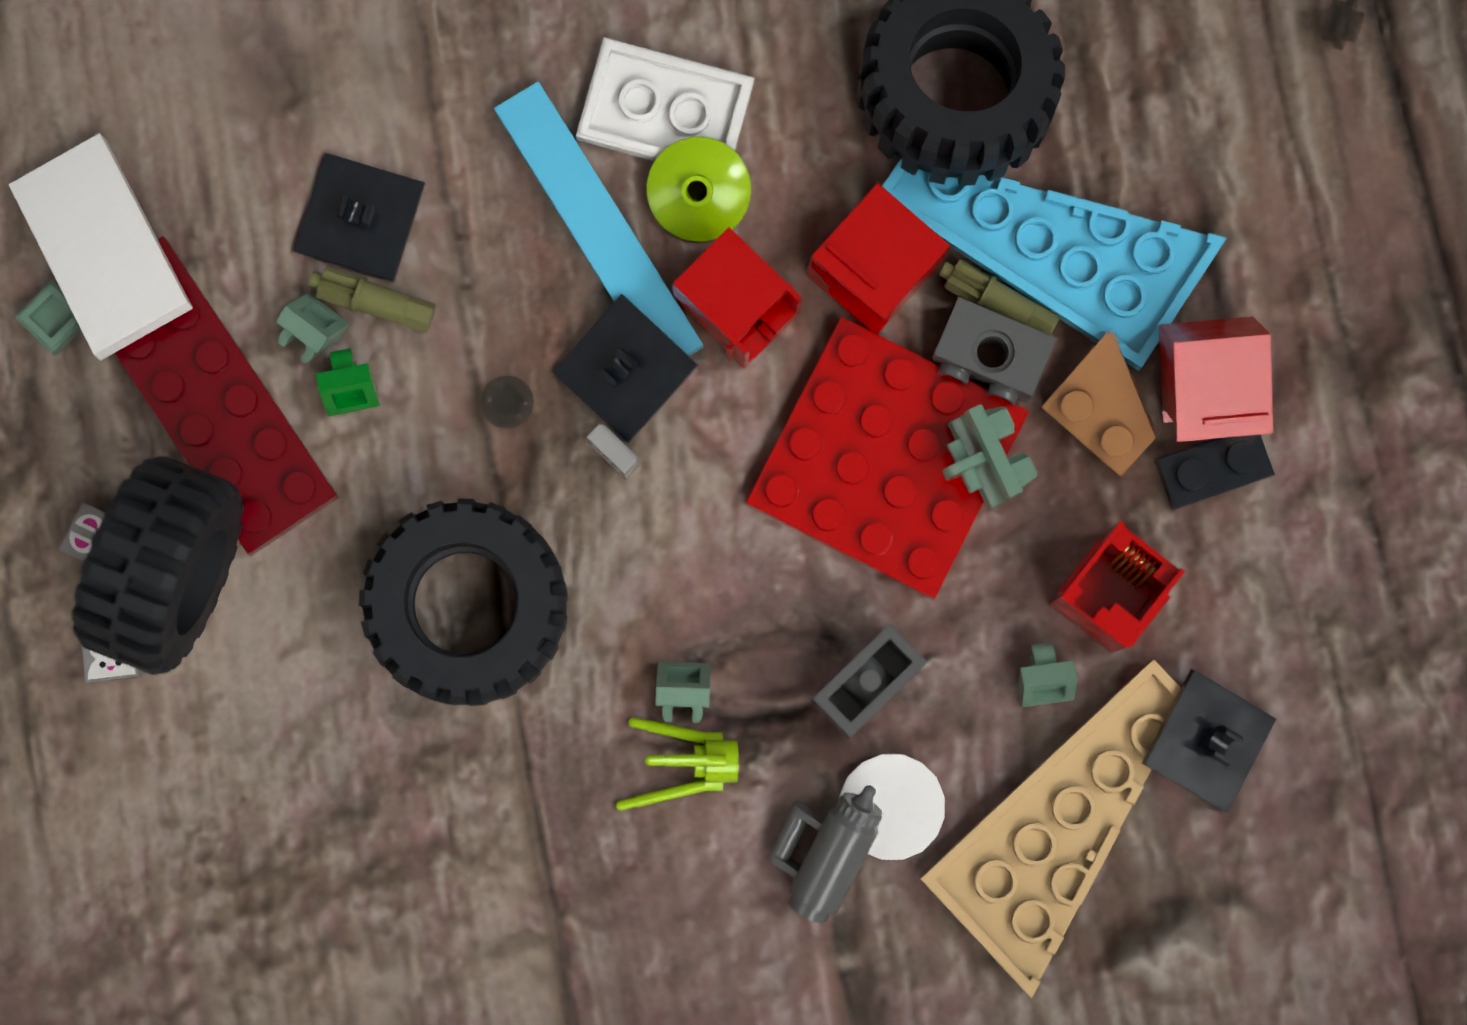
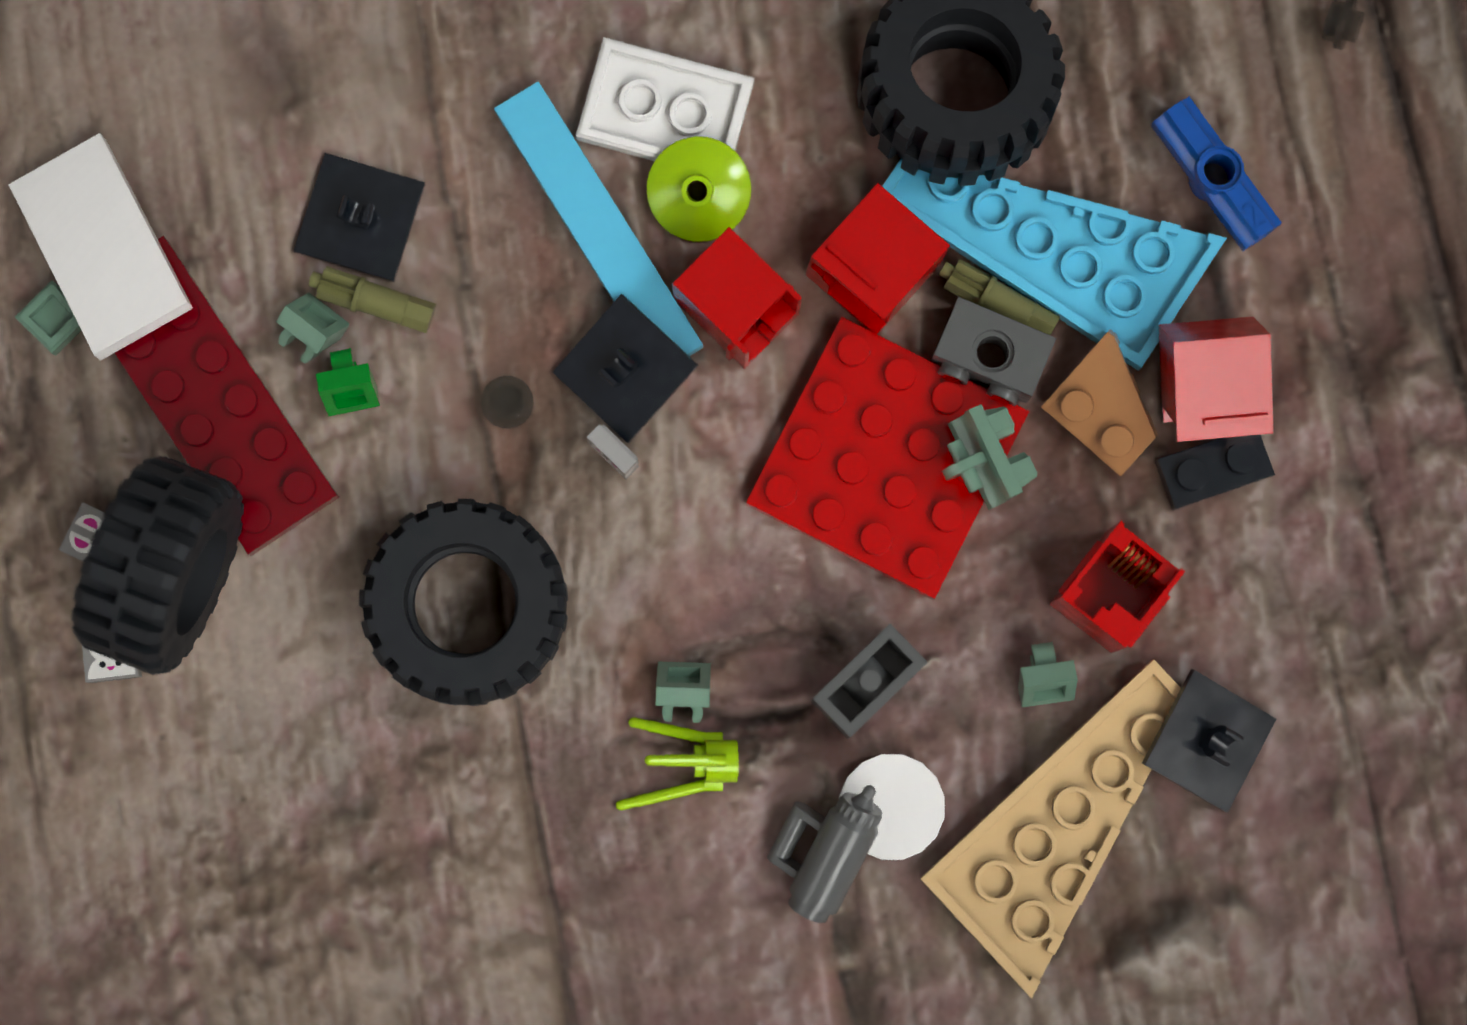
none -> blue piece [1151,97,1282,252]

